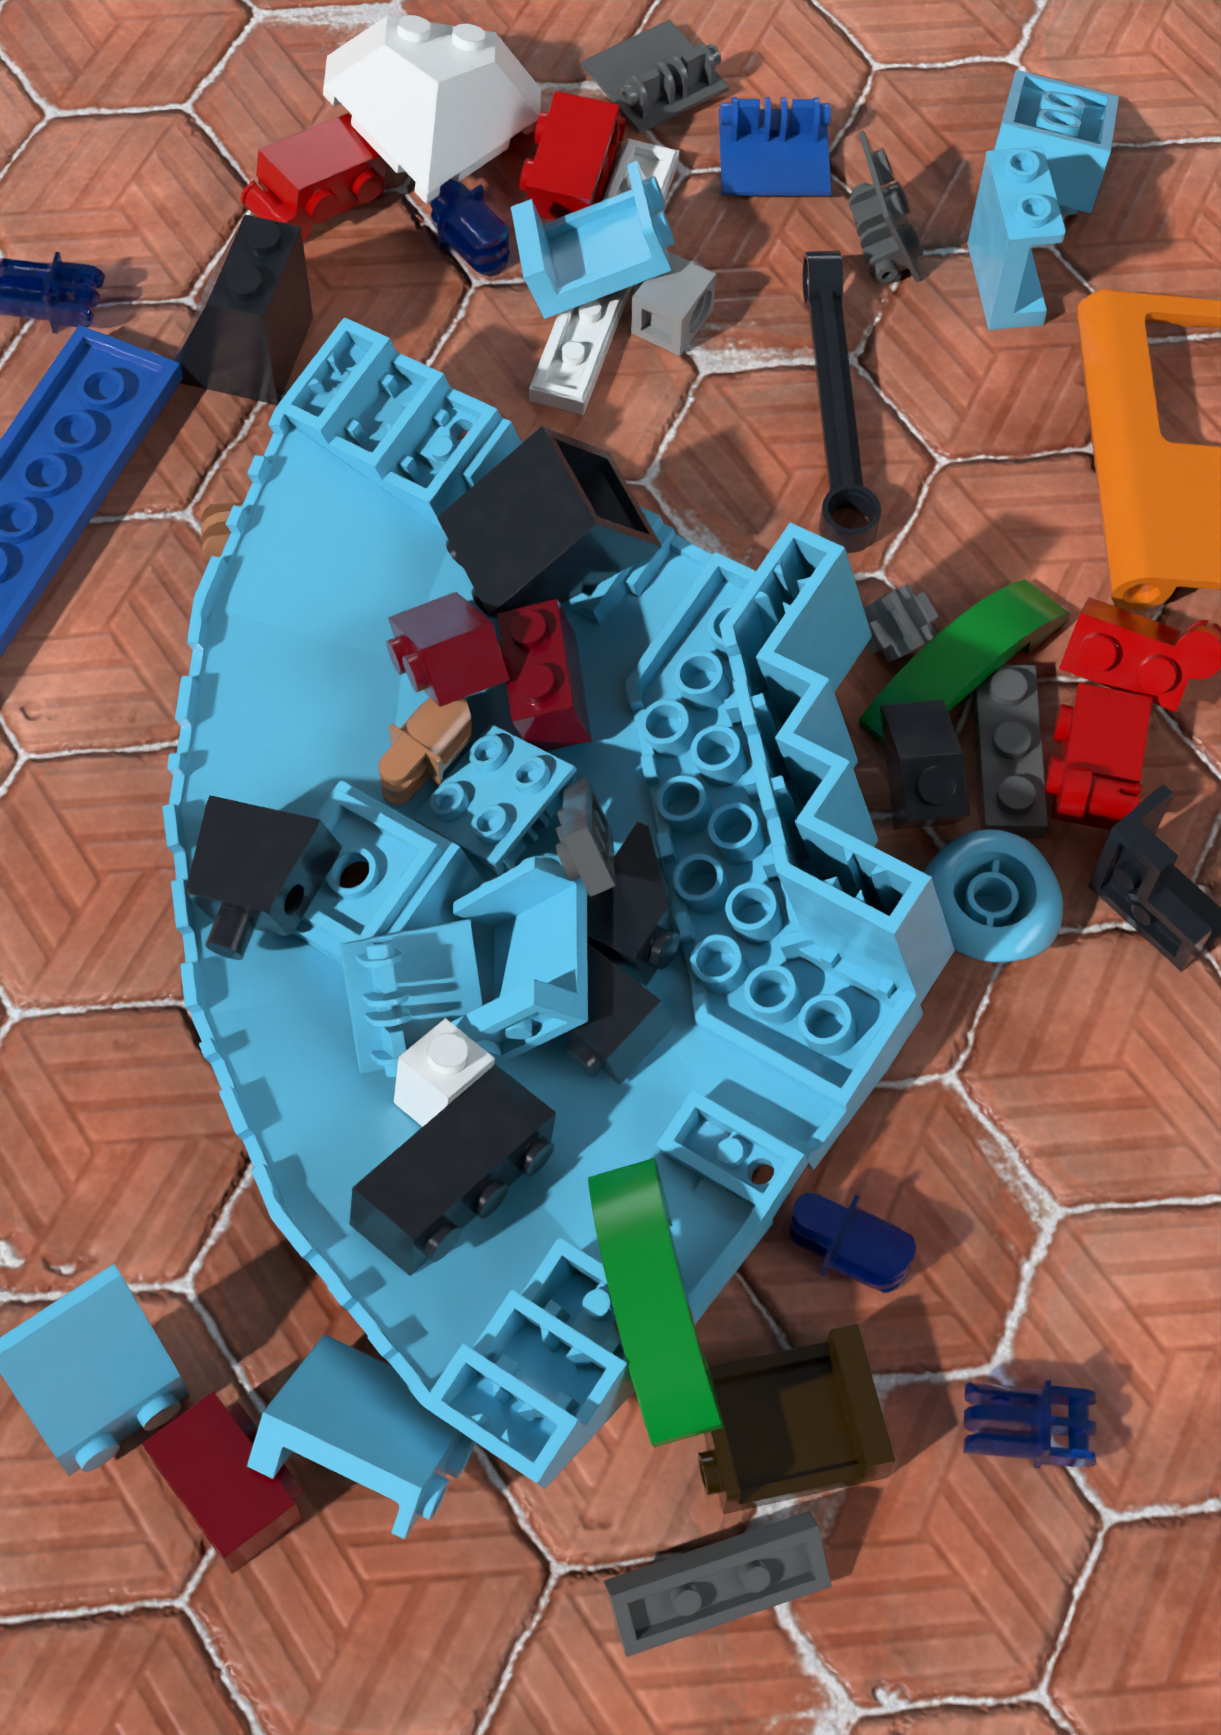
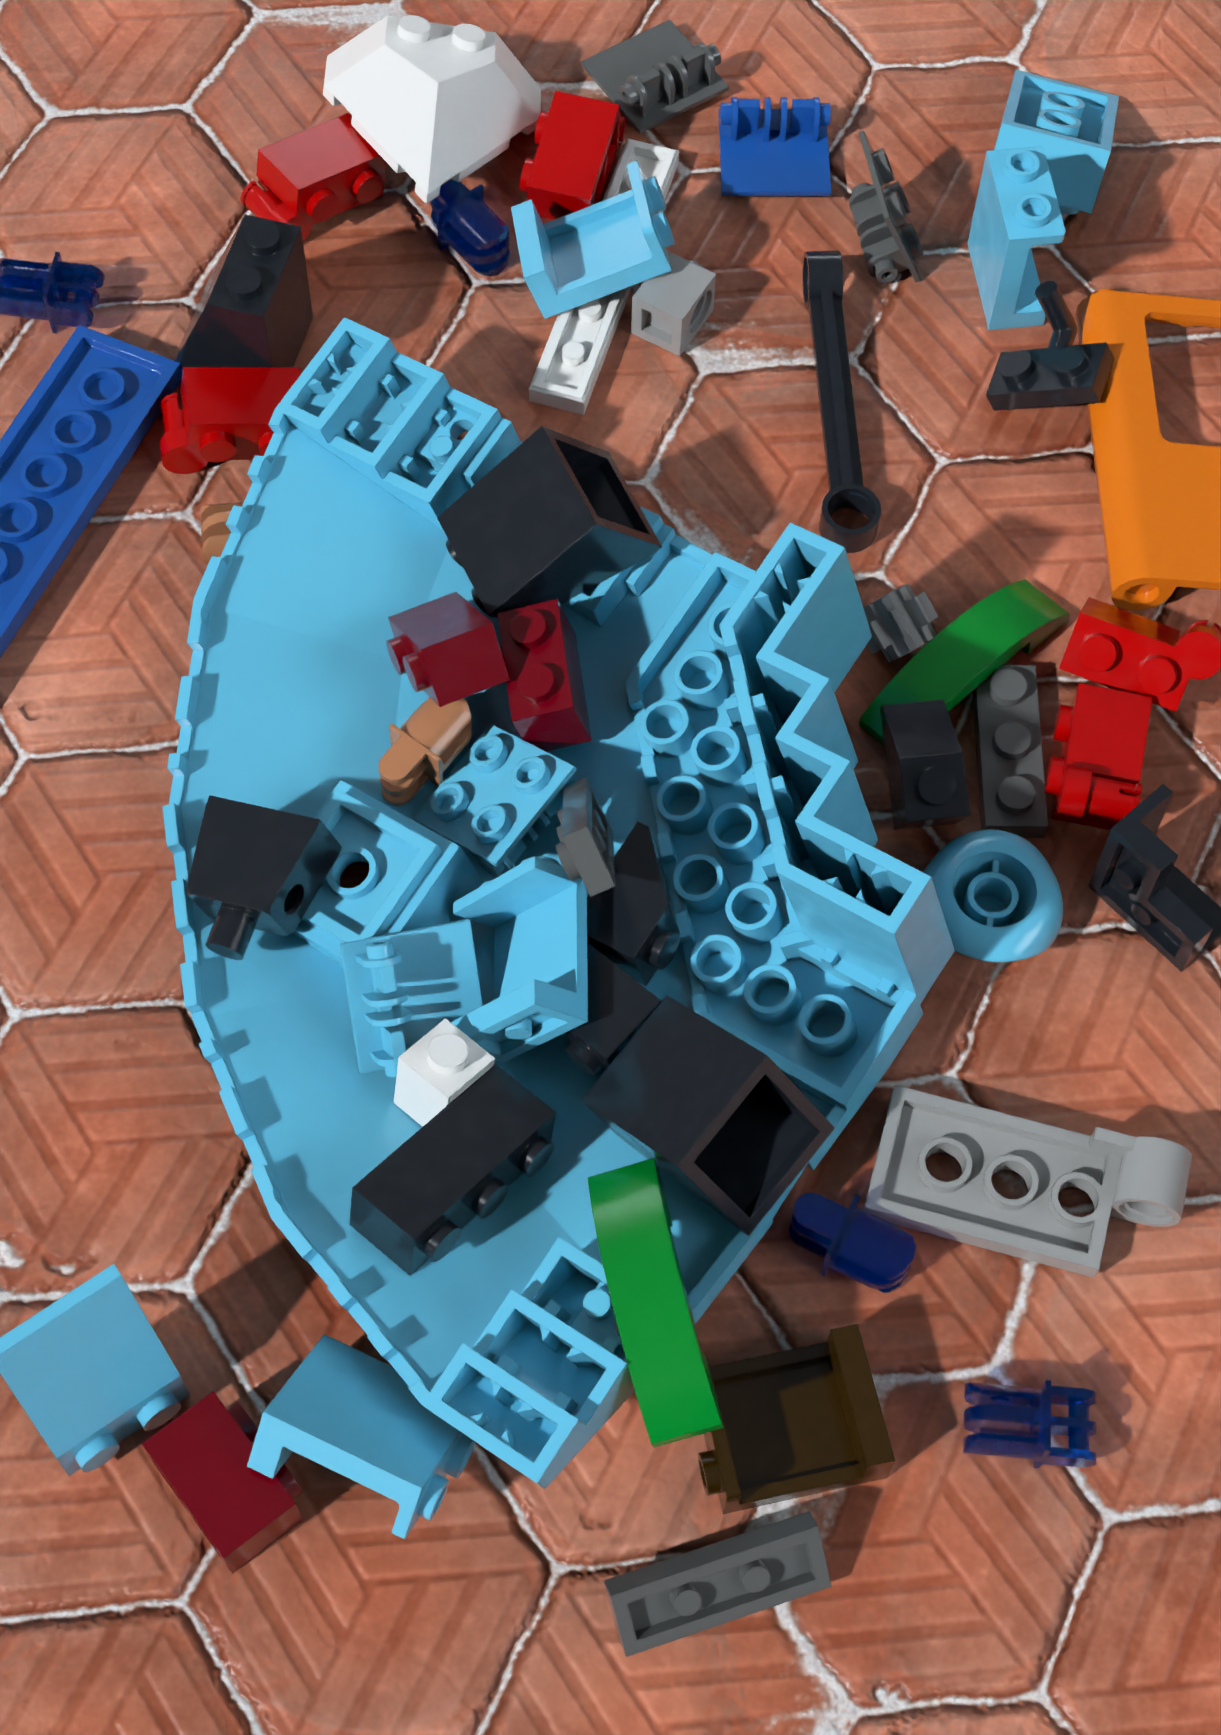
none -> red hinge [160,367,301,474]
none -> black slope [581,996,835,1236]
none -> light grey hinge [862,1085,1193,1278]
none -> black plate [986,281,1114,411]

